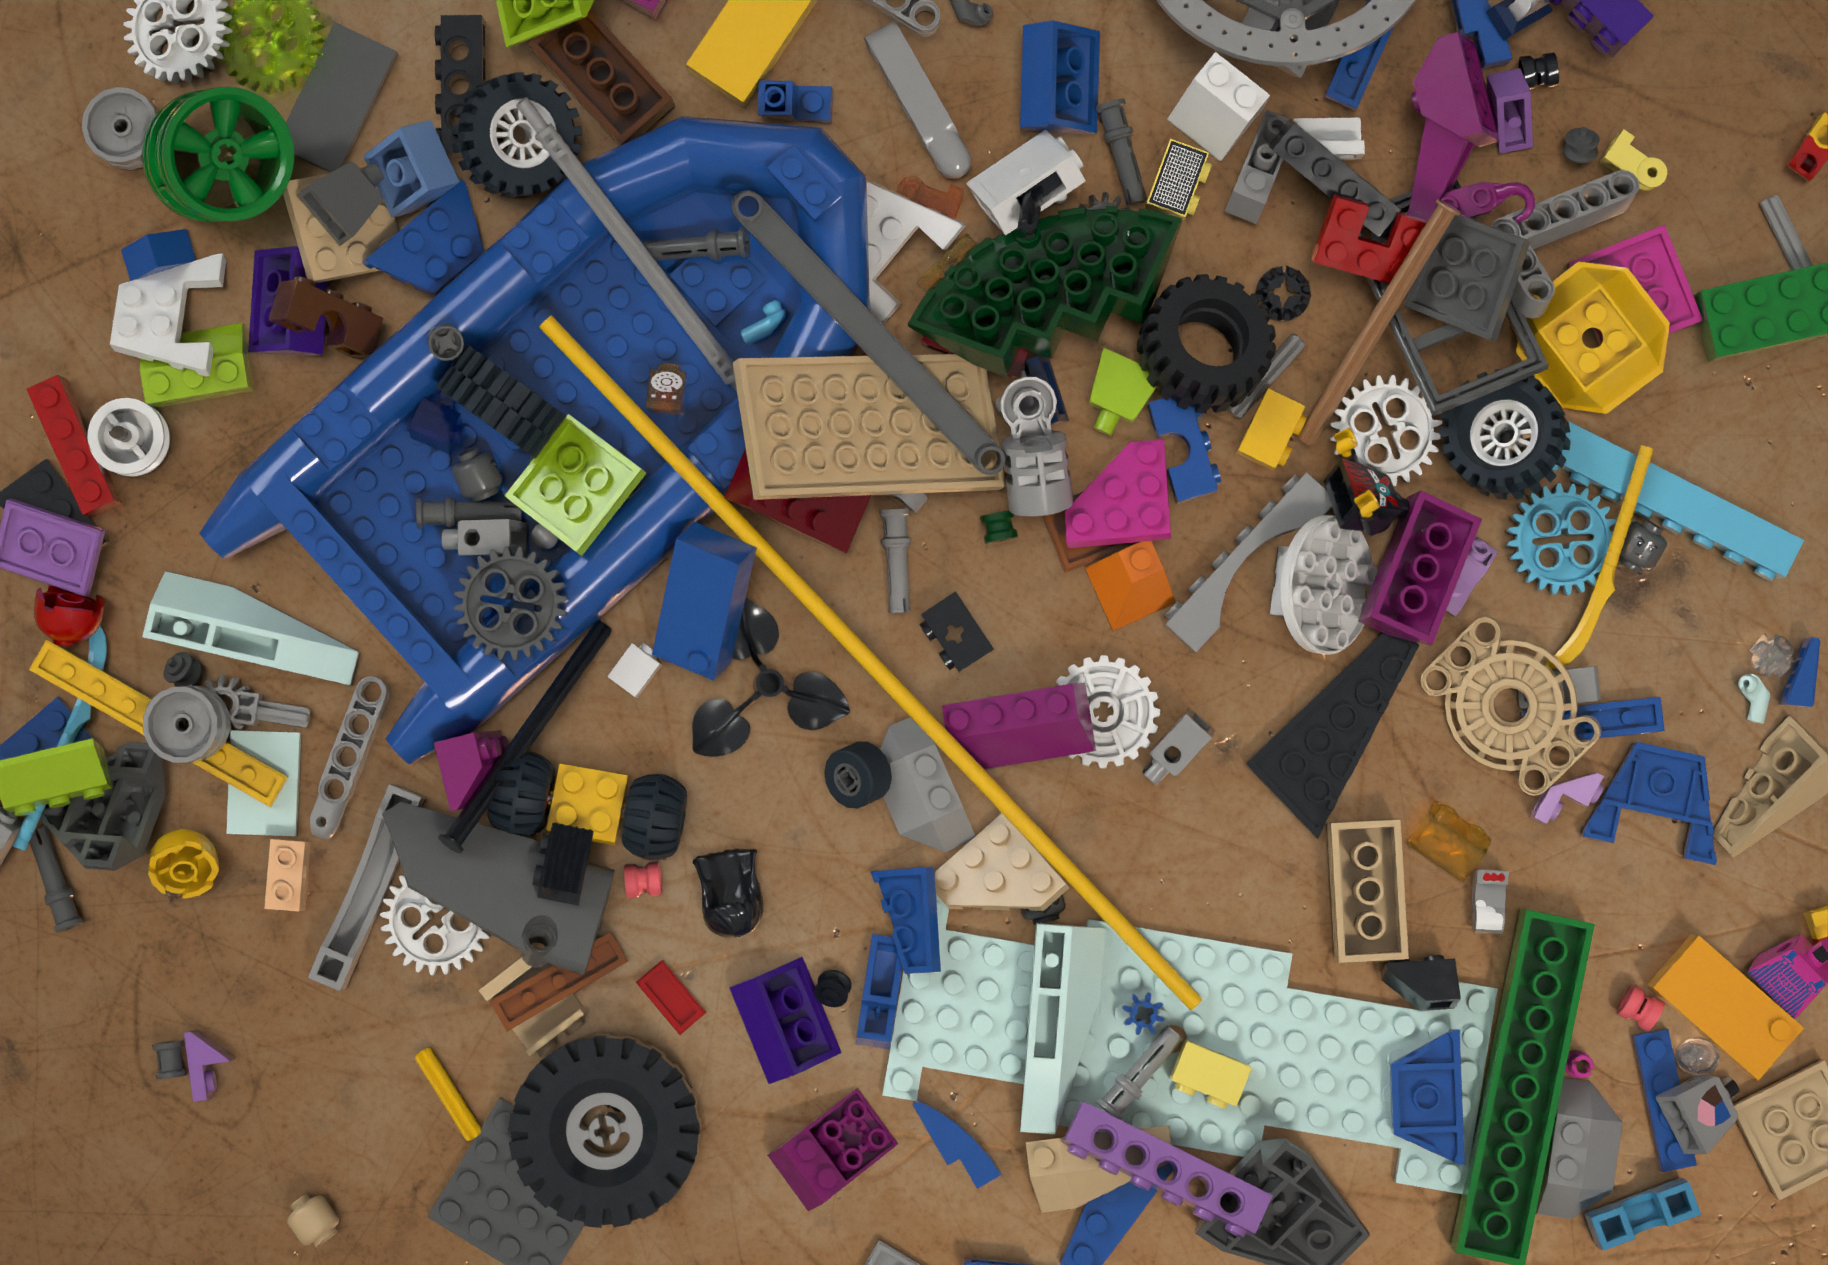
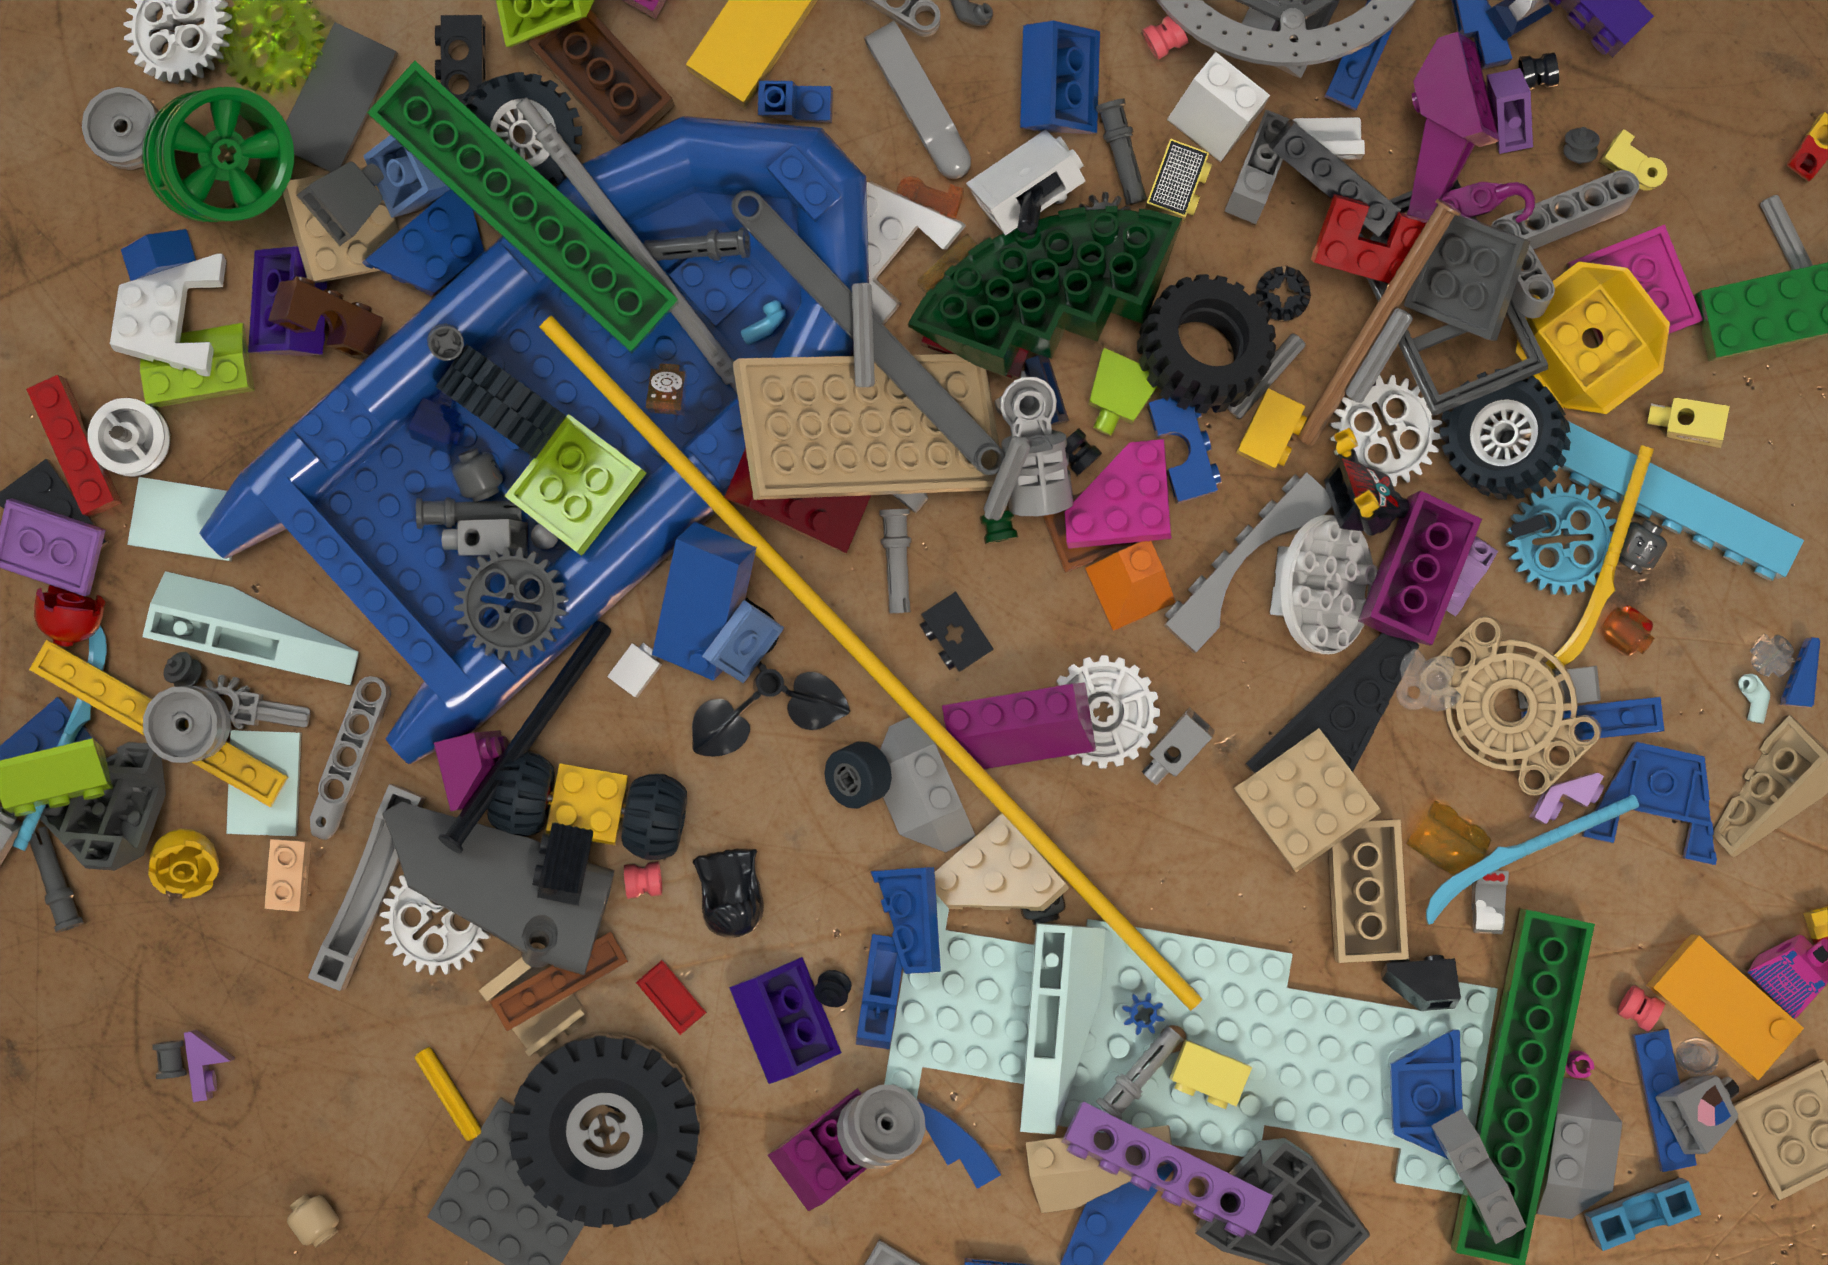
none -> light aqua tile [127,477,232,561]
none -> green brick [367,60,679,354]
none -> medium blue tile [702,600,784,683]
none -> light grey wheel [837,1085,926,1169]
none -> light grey axle [852,283,875,387]
none -> light grey axle [983,436,1030,521]
none -> black wheel [1065,428,1102,476]
none -> coral wheel [1142,16,1189,60]
none -> tan plate [1234,728,1381,872]
none -> light grey axle [1346,308,1413,403]
none -> clear plate [1396,648,1461,711]
none -> medium azure piece [1426,795,1639,925]
none -> light grey arch [1431,1109,1526,1244]
none -> black tile [1510,514,1552,540]
none -> clear orange head [1601,605,1655,657]
none -> light yellow torso [1647,398,1730,448]

